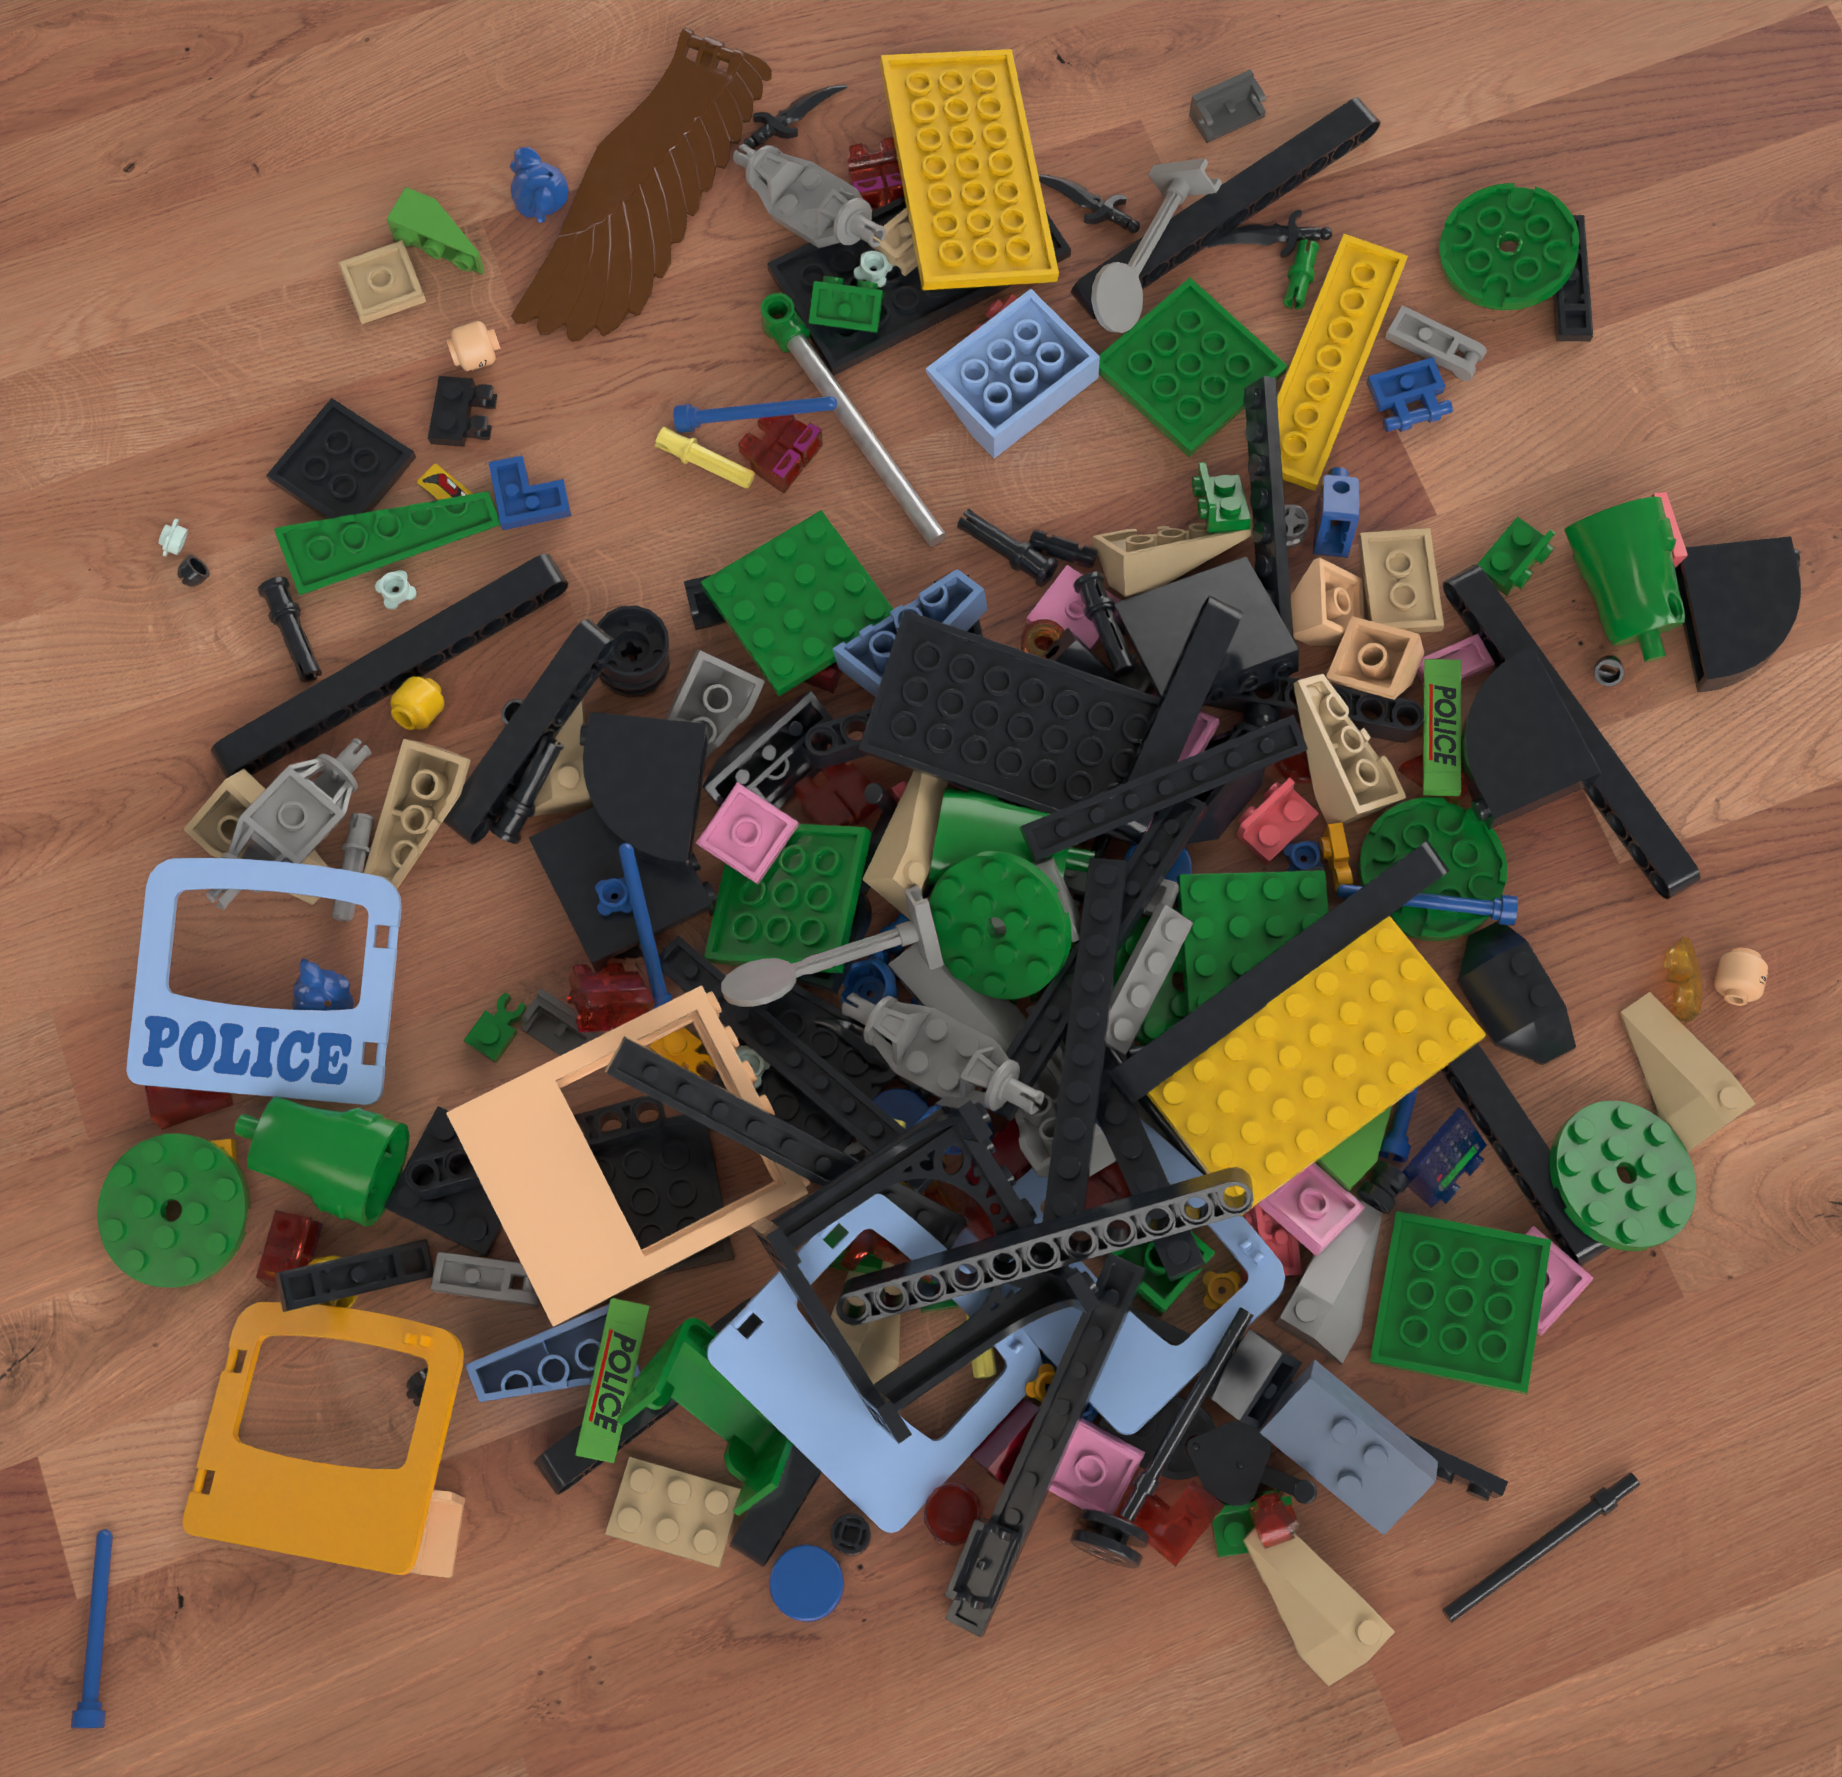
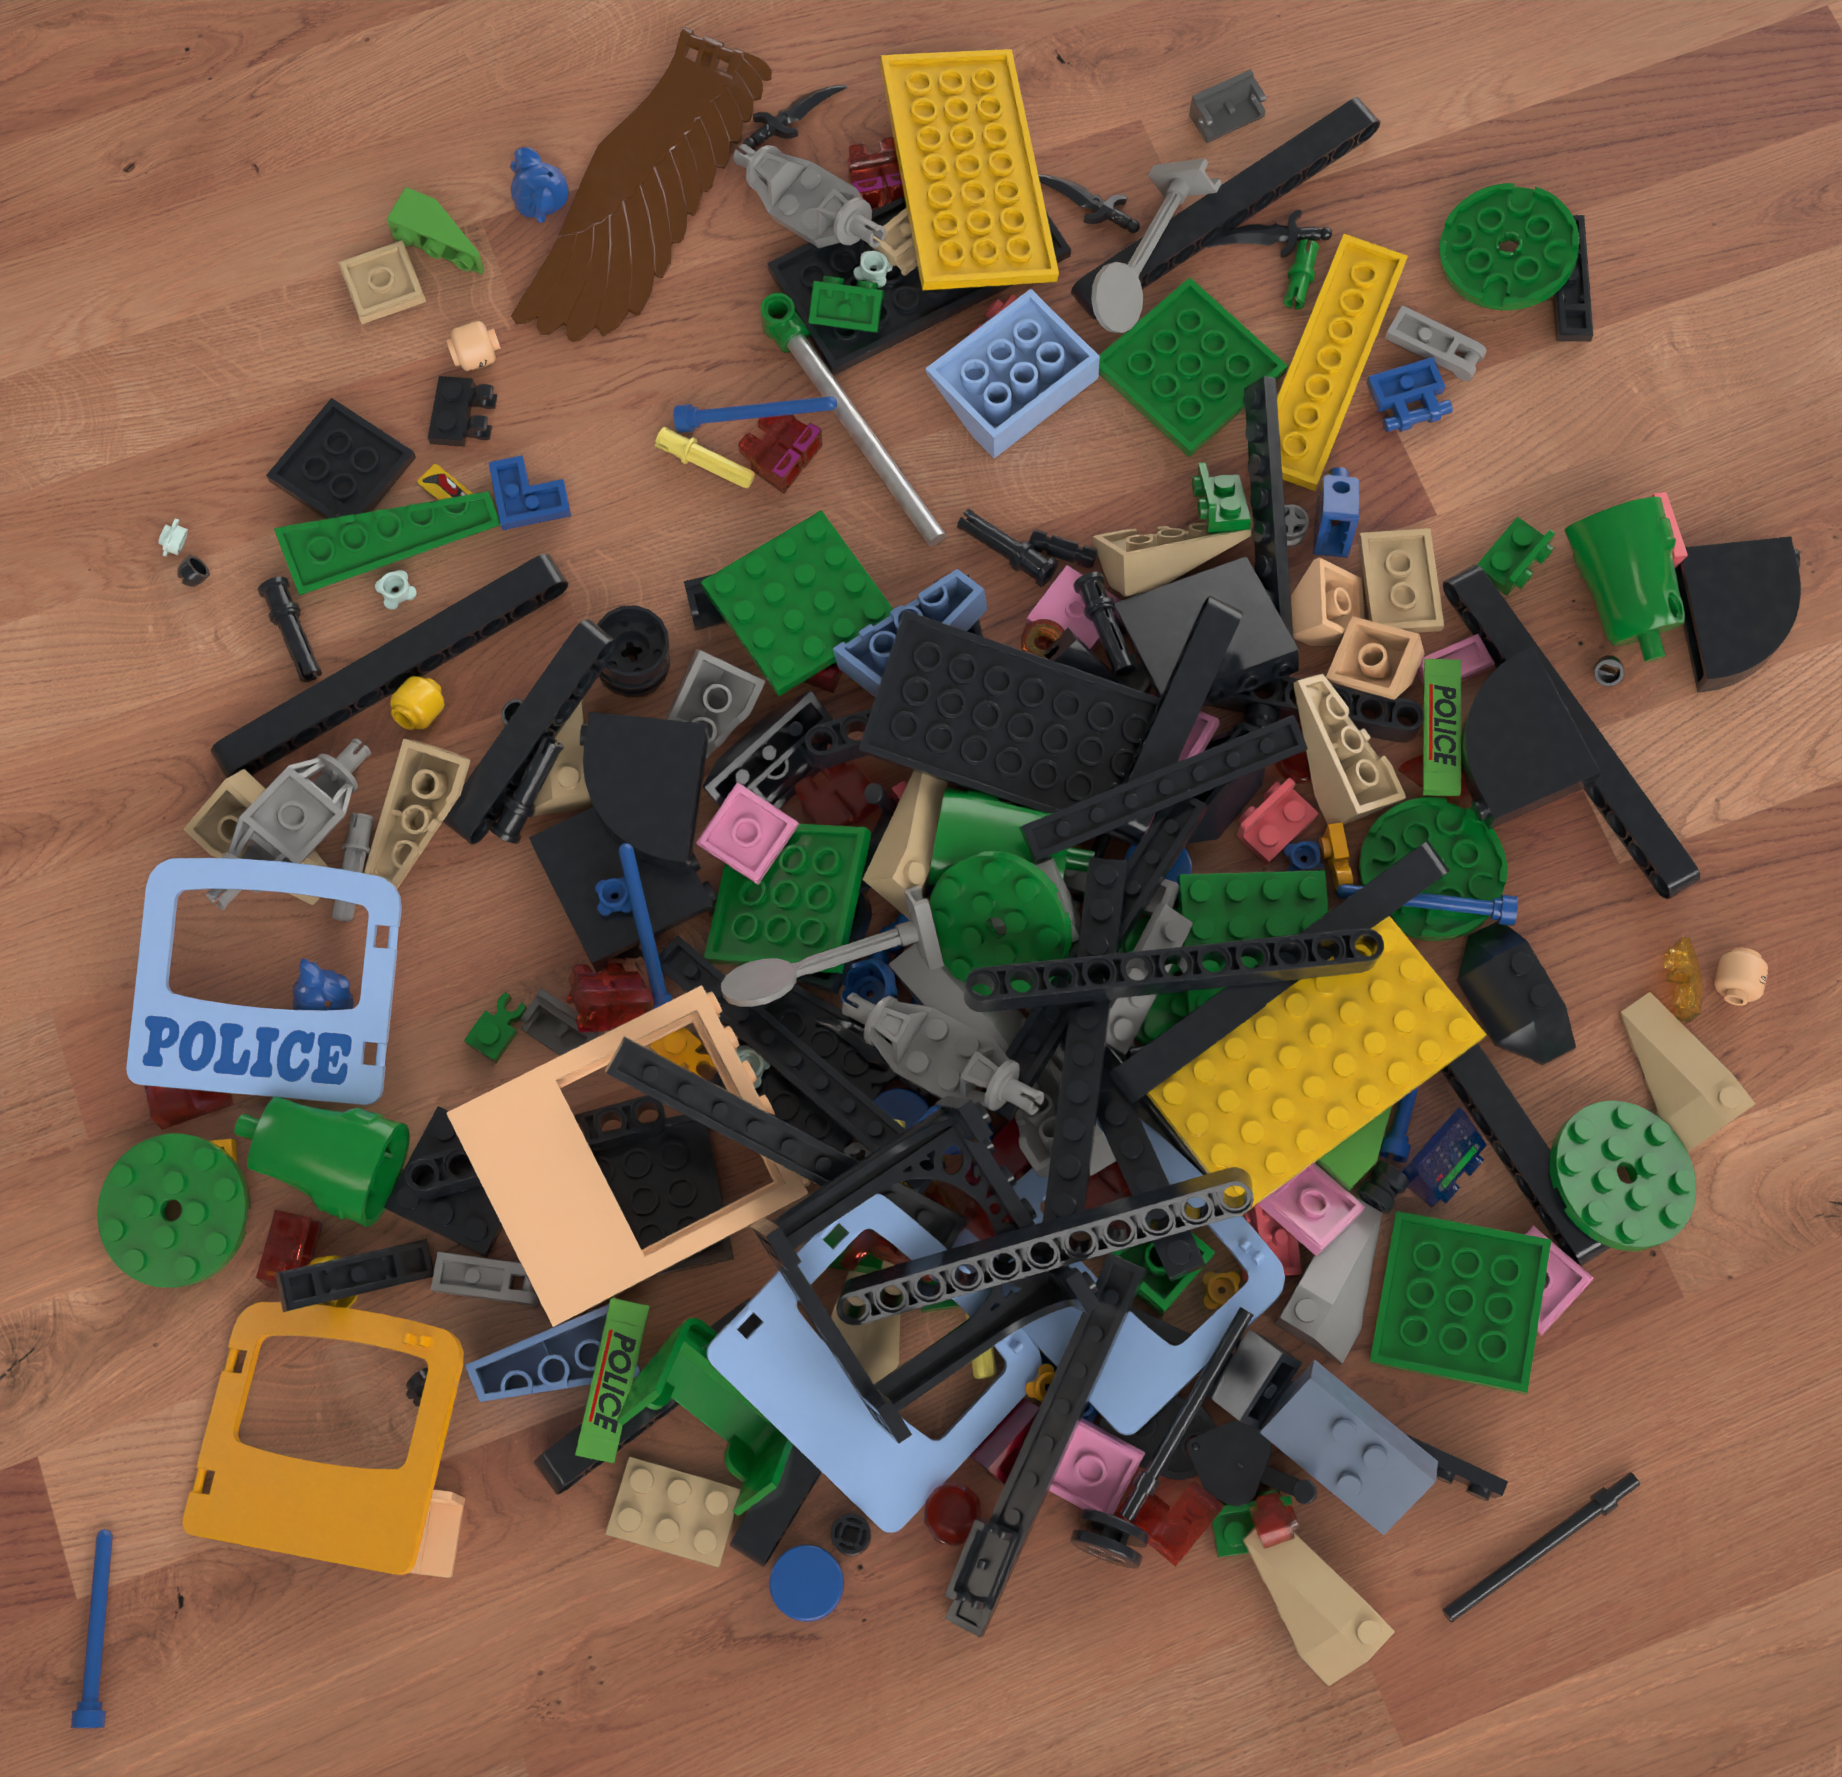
none -> black beam [964,928,1384,1012]

